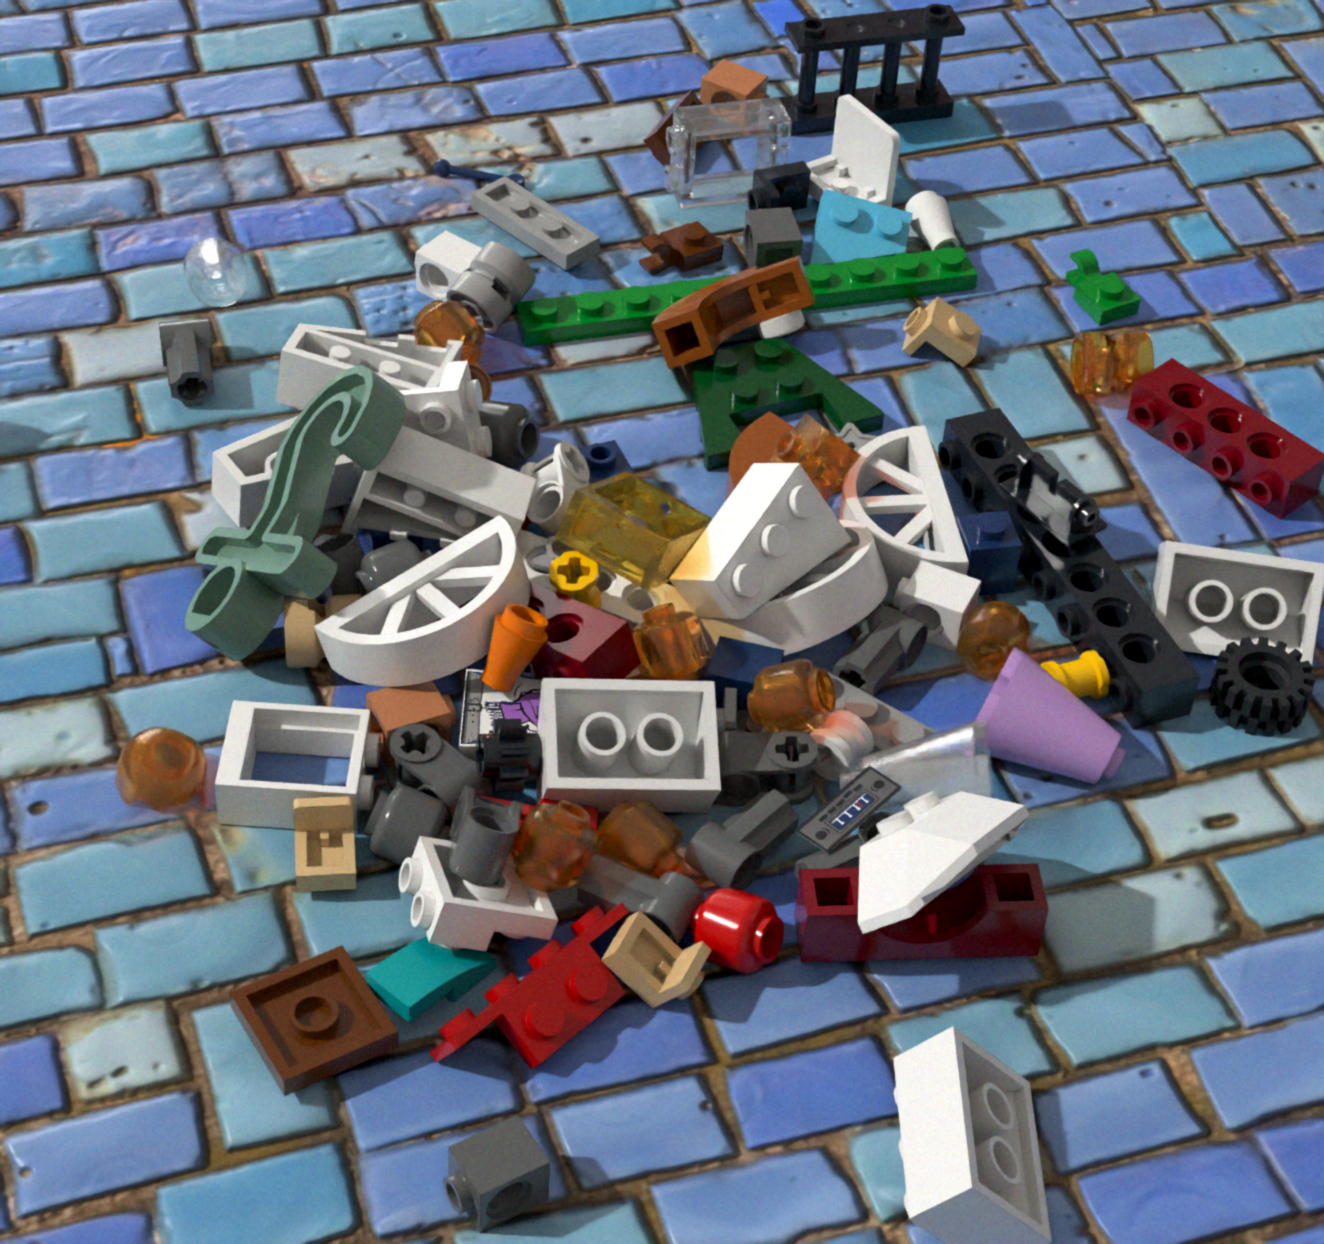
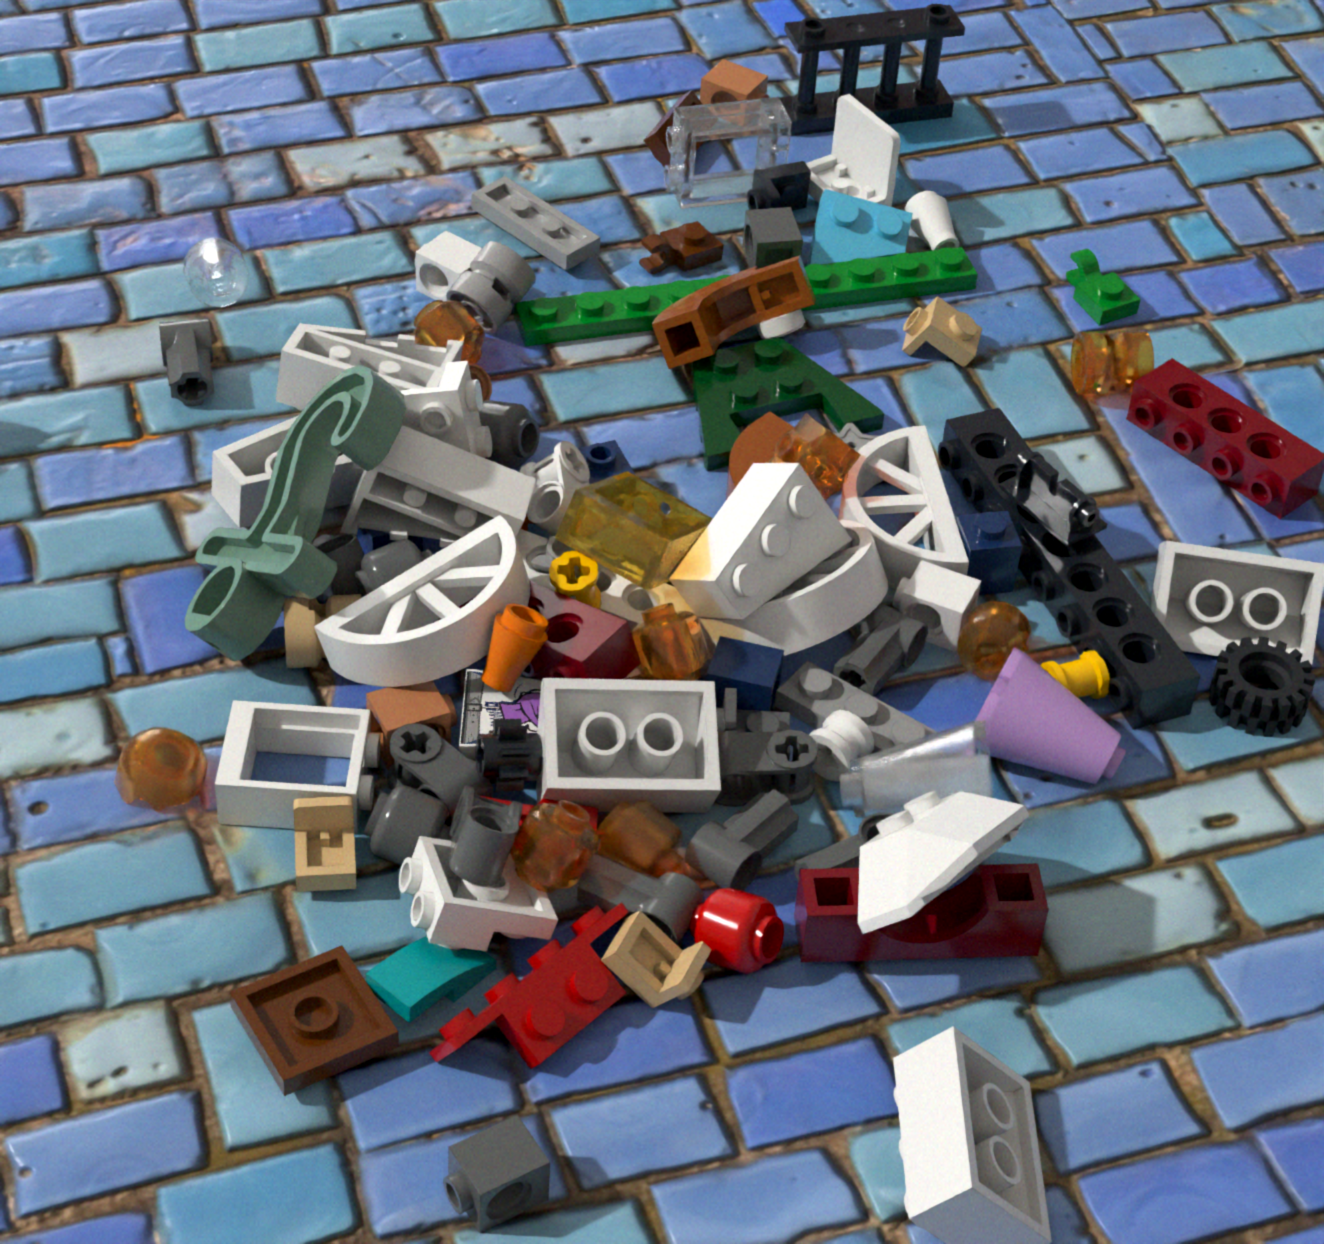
dark blue hinge [433,159,525,188] -> none
clear orange head [747,659,836,733] -> none
sticker [795,766,902,853] -> none

